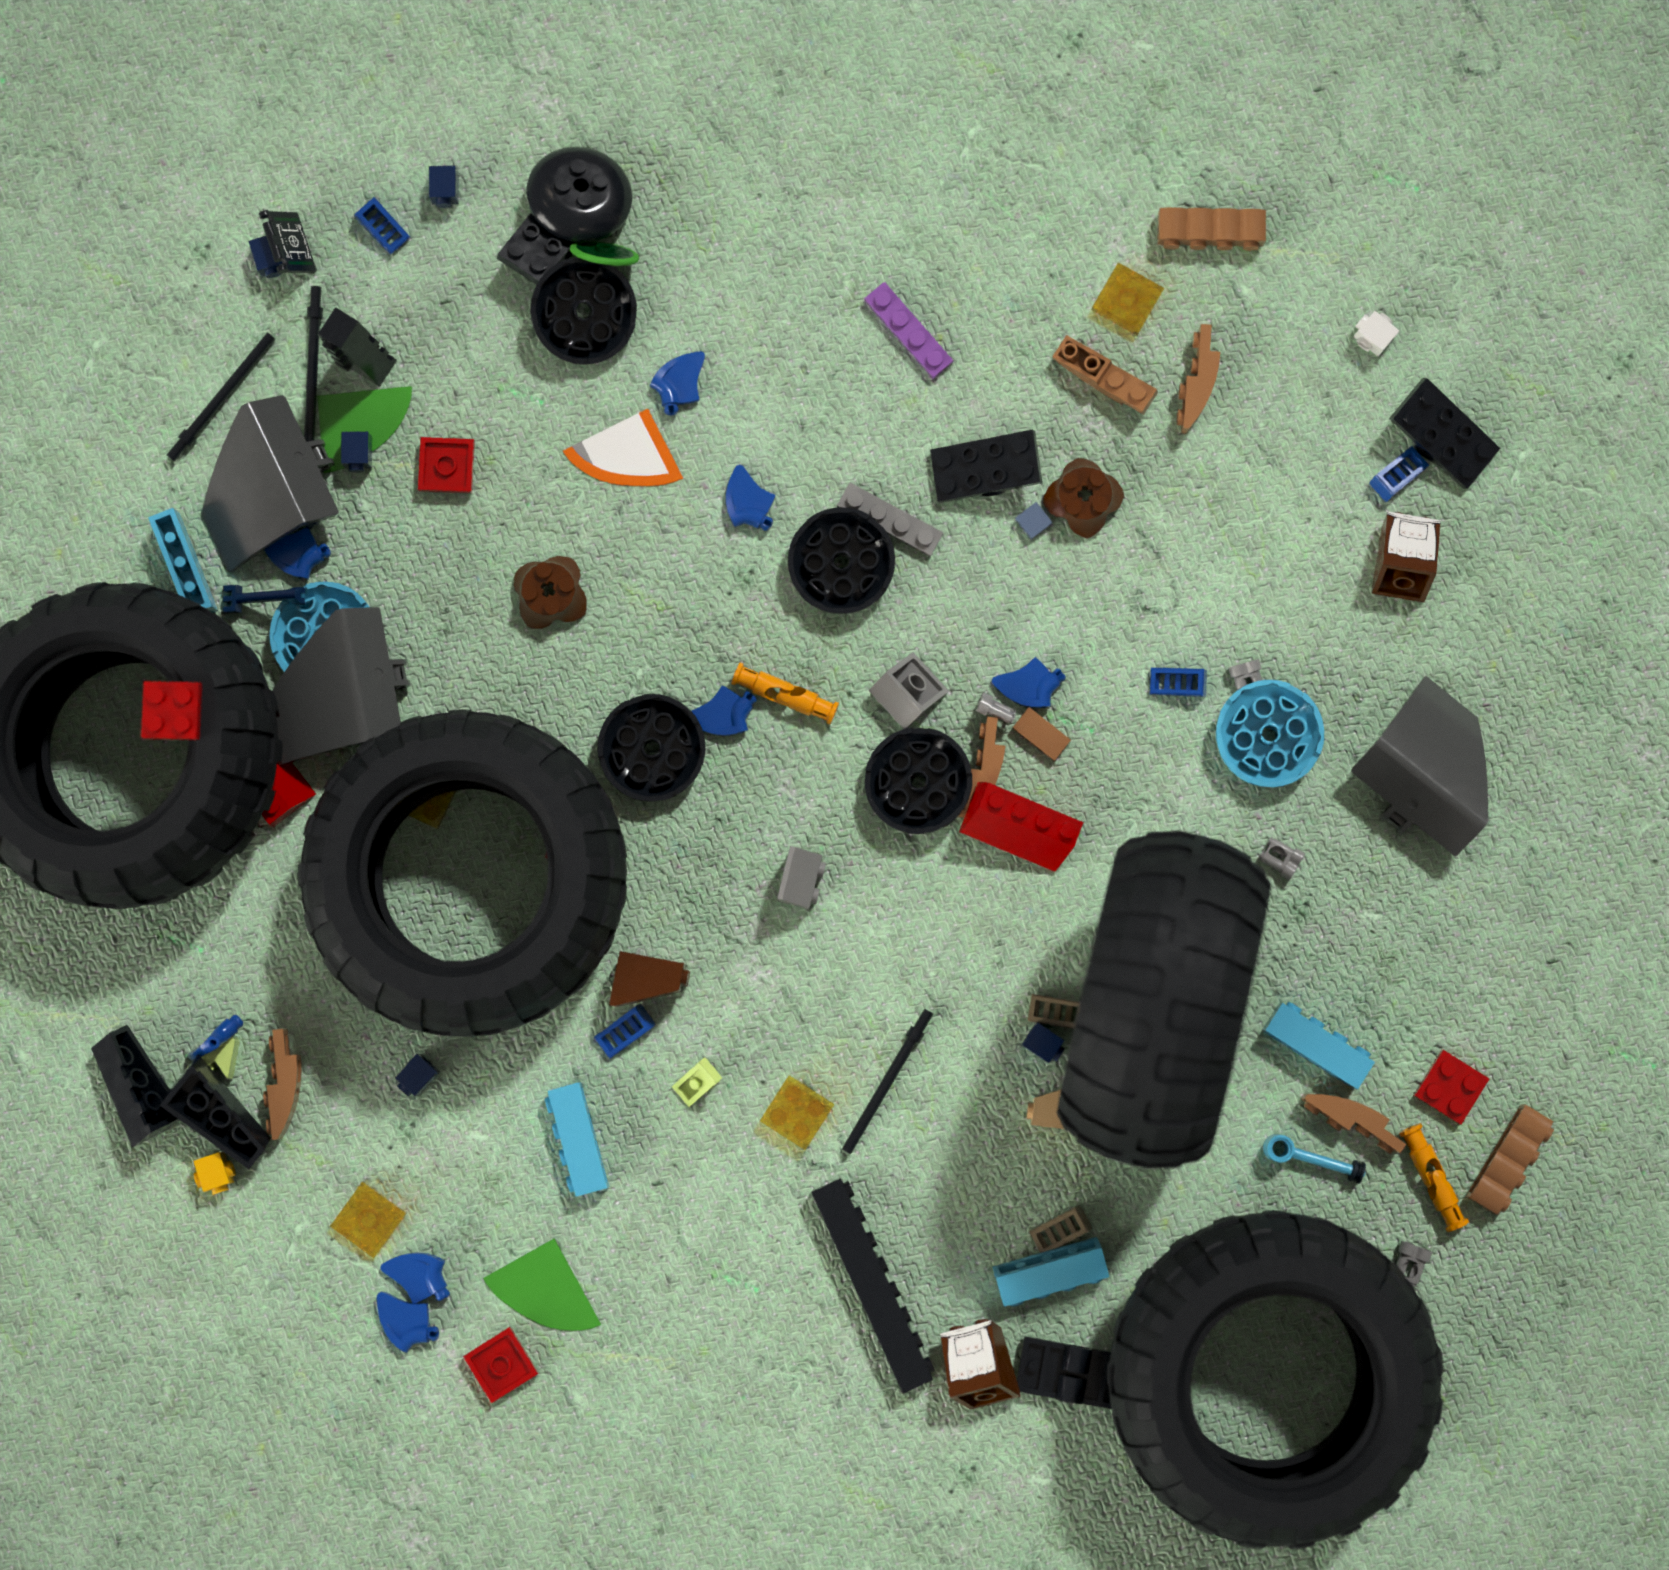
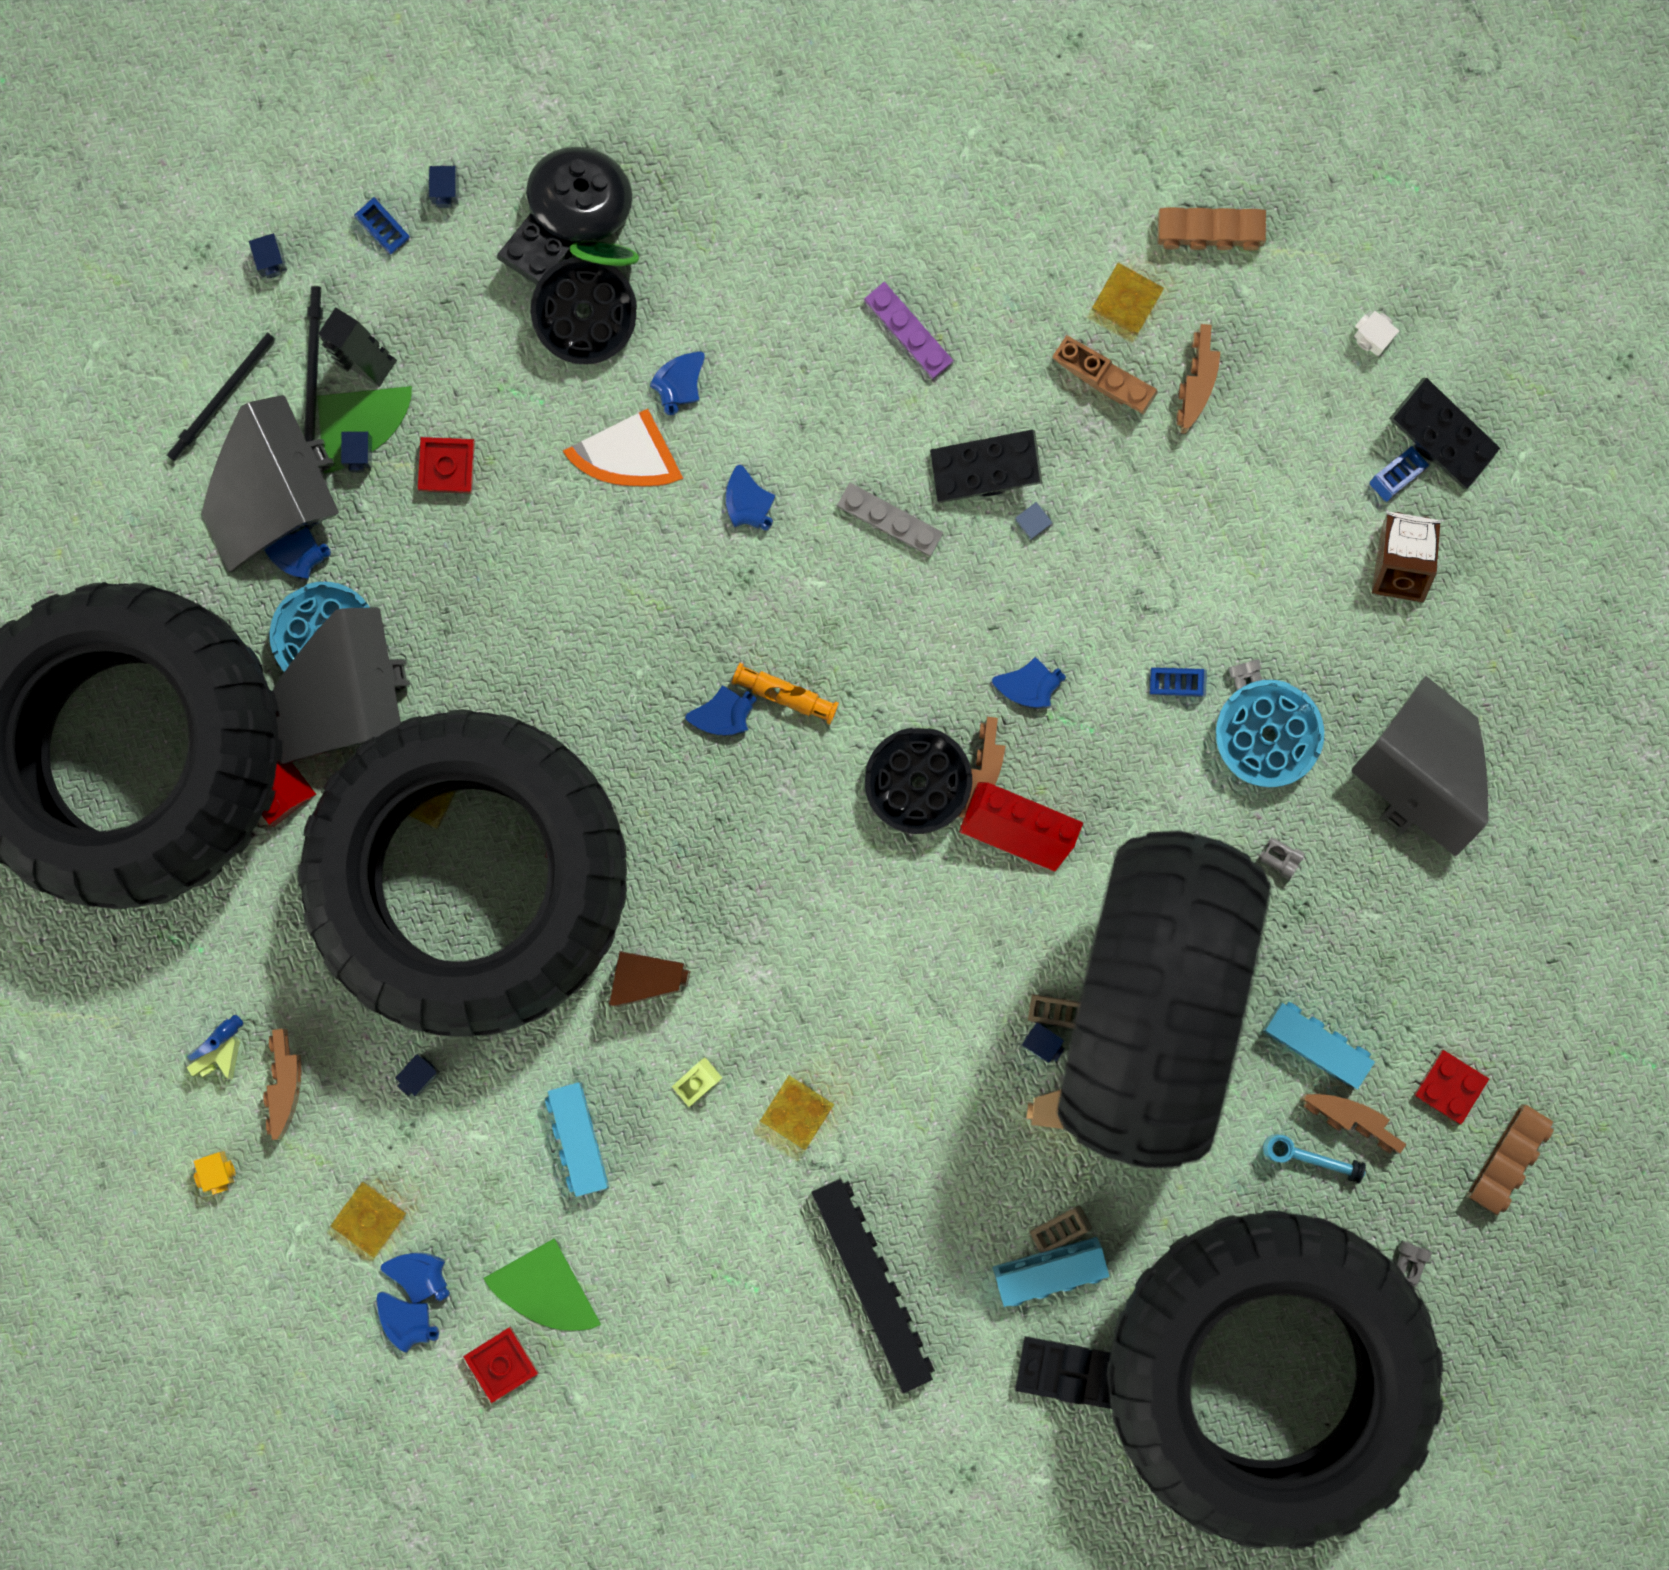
black wedge [91,1025,179,1148] -> none
red plate [141,681,202,740] -> none
medium azure brick [148,508,218,613] -> none
black wedge [160,1054,271,1169] -> none
dark blue hinge [222,585,305,613] -> none
black piece [259,210,317,274] -> none
reddish brown brick [514,556,587,629] -> none
blue slope [594,1004,656,1059] -> none
black brick [598,694,706,802] -> none
light grey slope [777,846,826,909] -> none
black brick [788,507,895,614] -> none
black bar [842,1008,933,1154] -> none
light grey slope [869,652,949,729] -> none
slope [941,1319,1021,1410] -> none
light grey piece [976,692,1016,724] -> none
medium nougat tile [1012,707,1071,761] -> none
reddish brown brick [1043,458,1124,539] -> none
light orange piece [1399,1123,1469,1232] -> none

